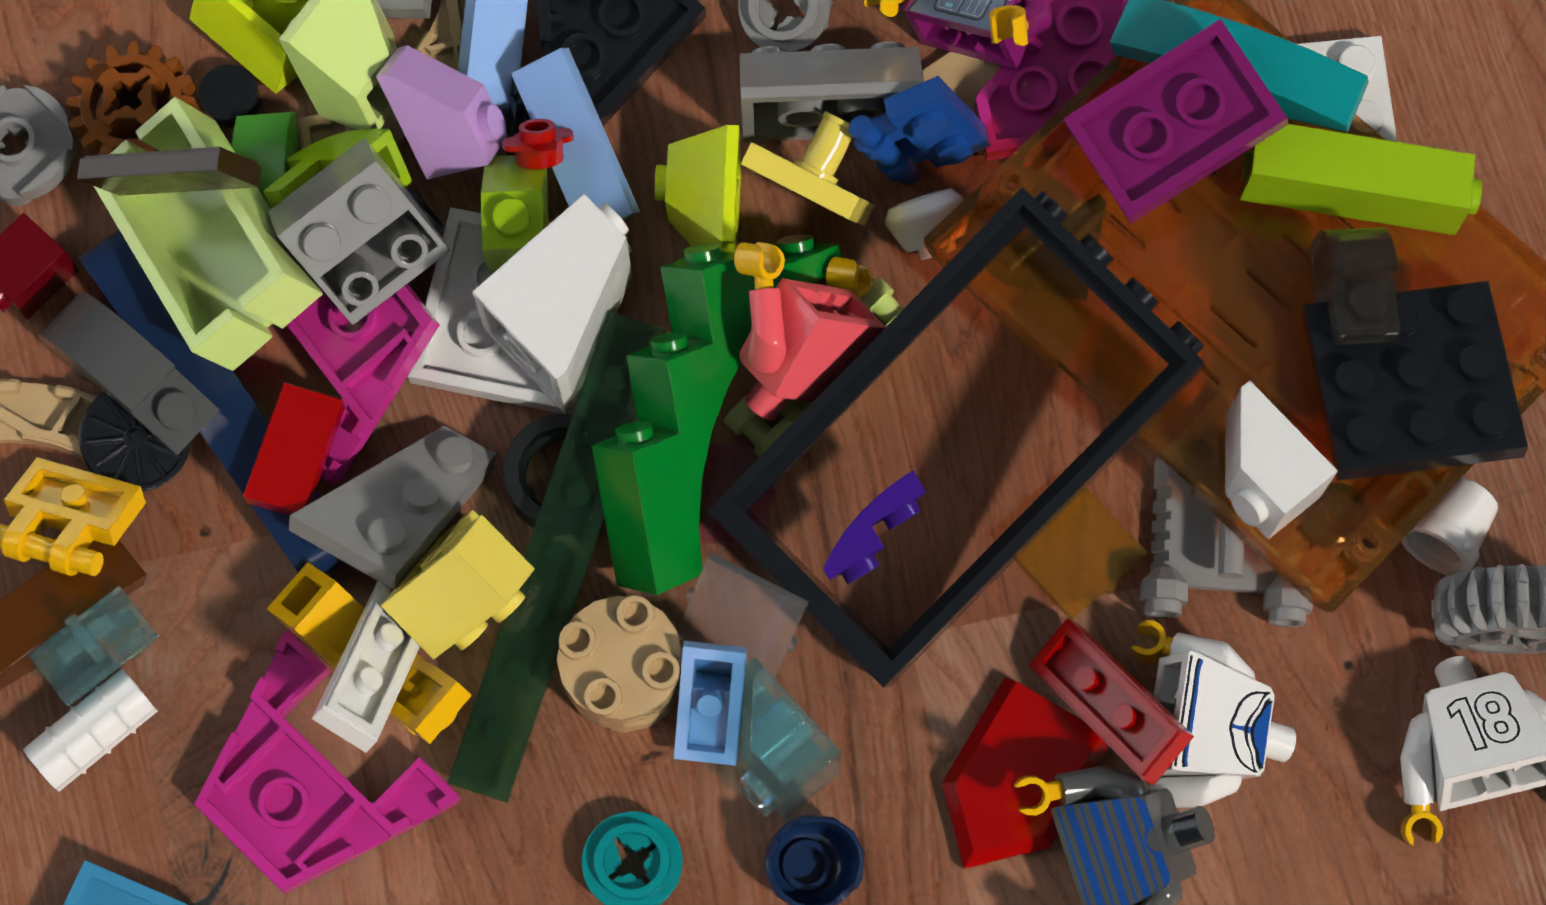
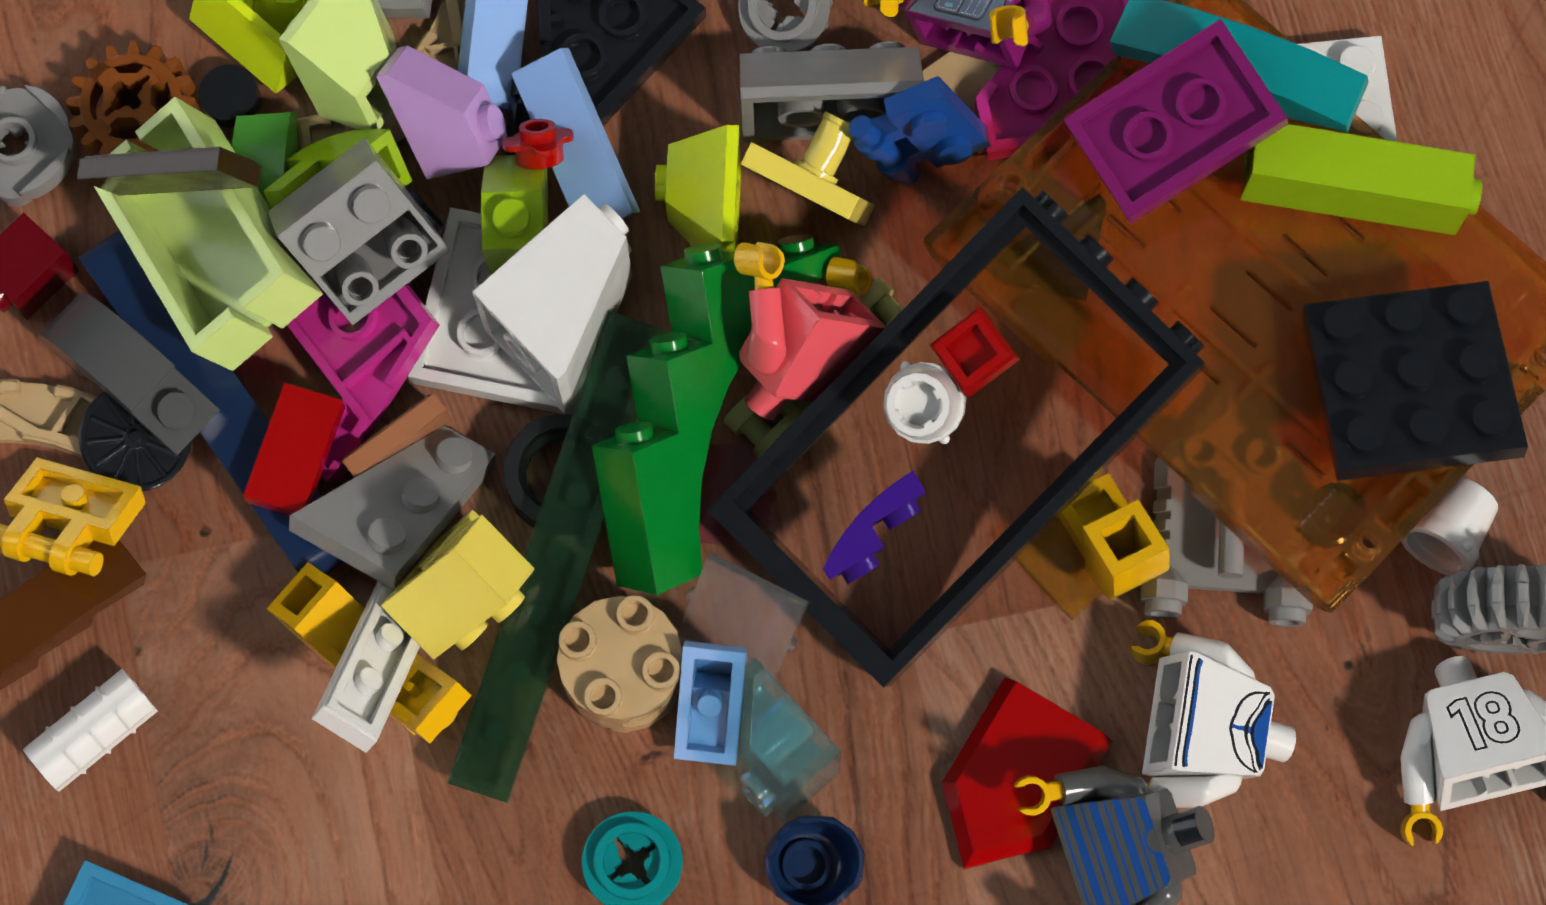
clear light blue hips [28,586,159,707] -> none
dark pink wing [194,629,462,894] -> none
white cone [884,188,964,260] -> none
red tile [1029,618,1194,785] -> none
white slope [1225,381,1338,540] -> none
clear smoke brick [1309,227,1401,345] -> none
none -> nougat tile [342,393,453,478]
none -> white piece [883,361,966,444]
none -> red tile [929,307,1020,397]
none -> yellow brick [1059,473,1170,599]

